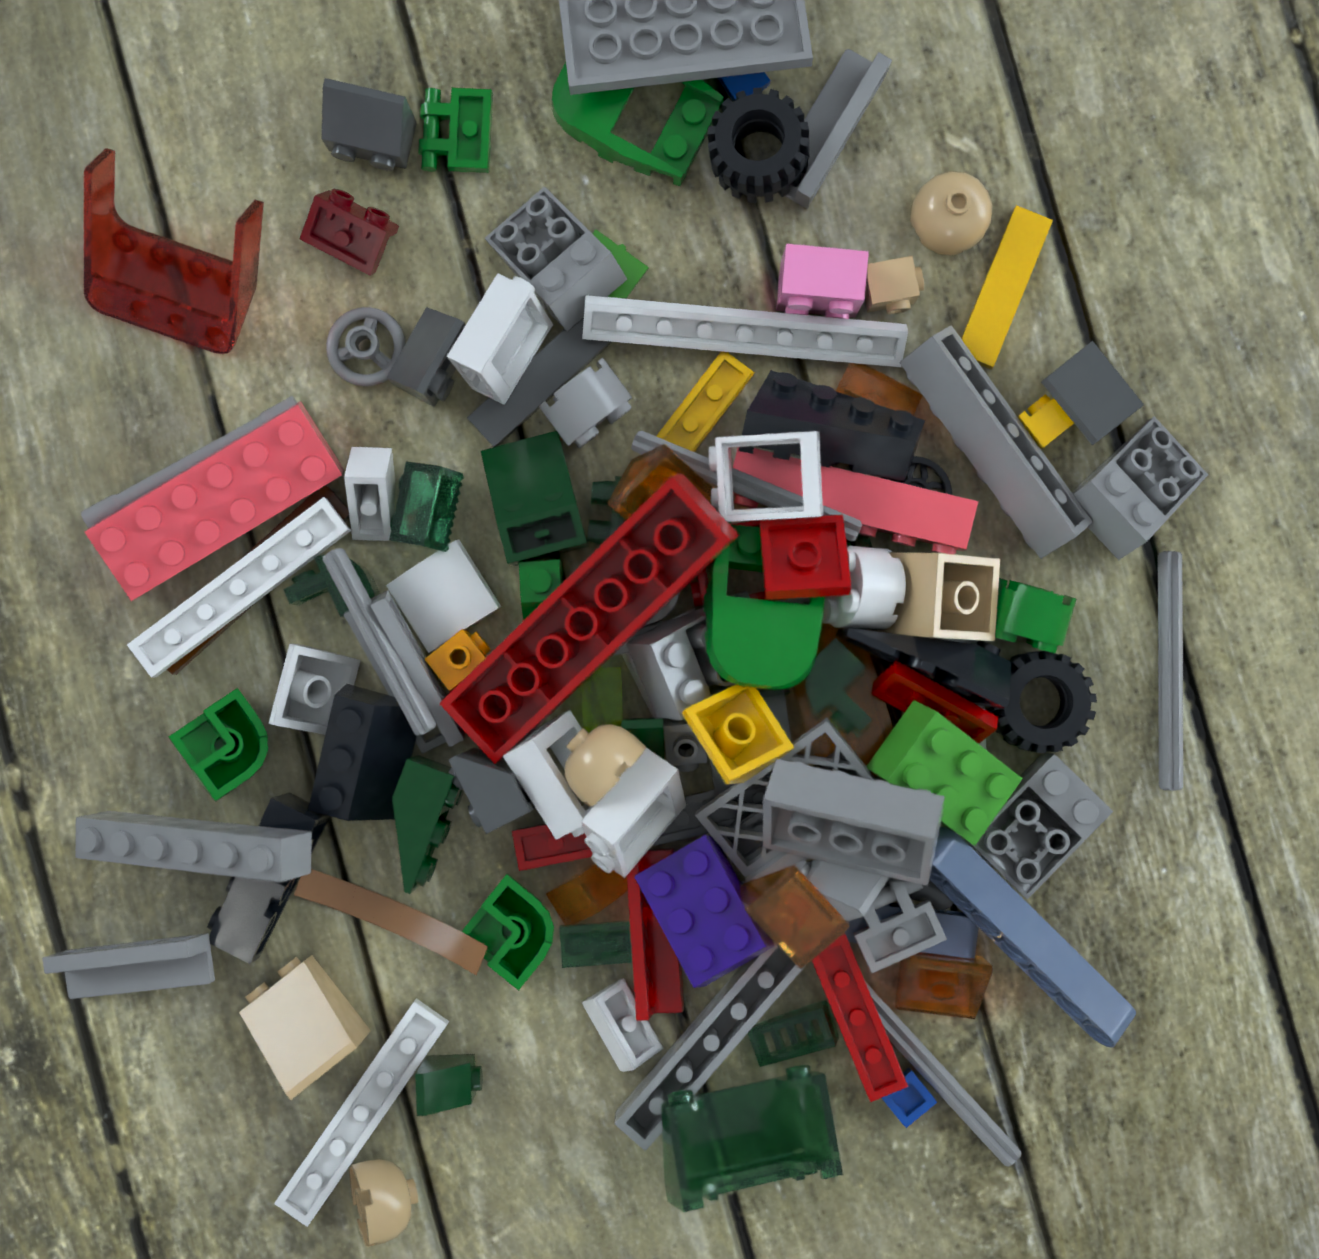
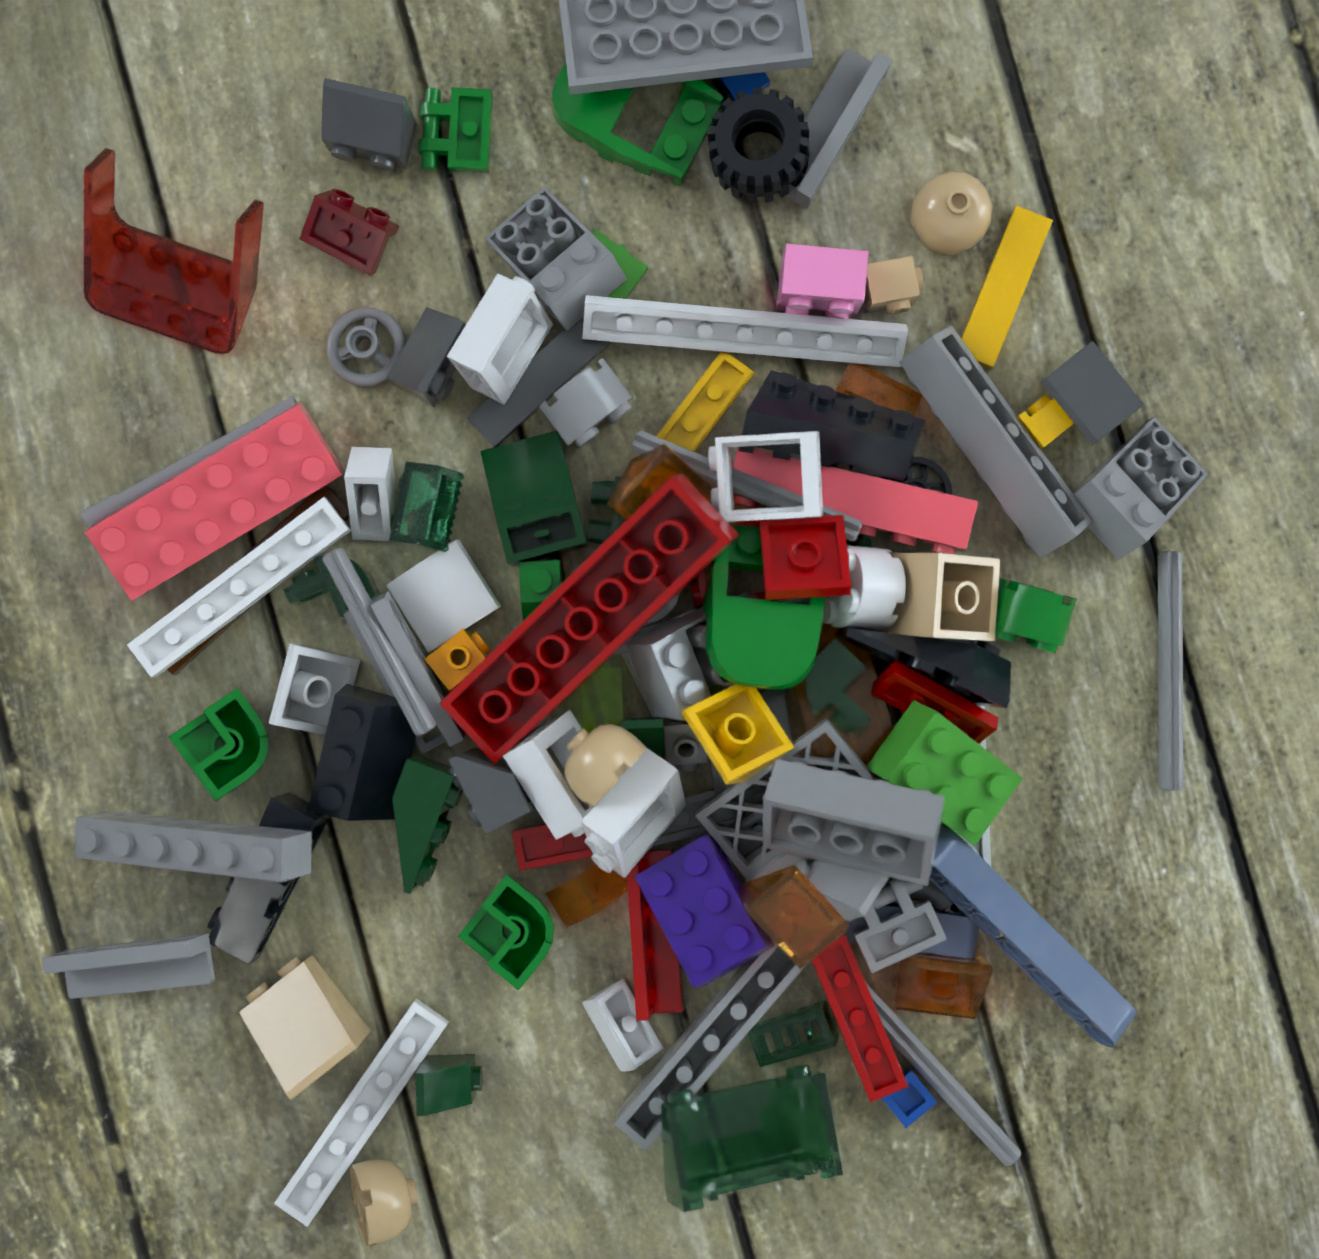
medium nougat sticker [294,869,488,976] -> none
clear green hips [559,920,632,968] -> none
light grey slope [970,752,1113,899] -> none
black tyre [986,651,1097,753] -> none

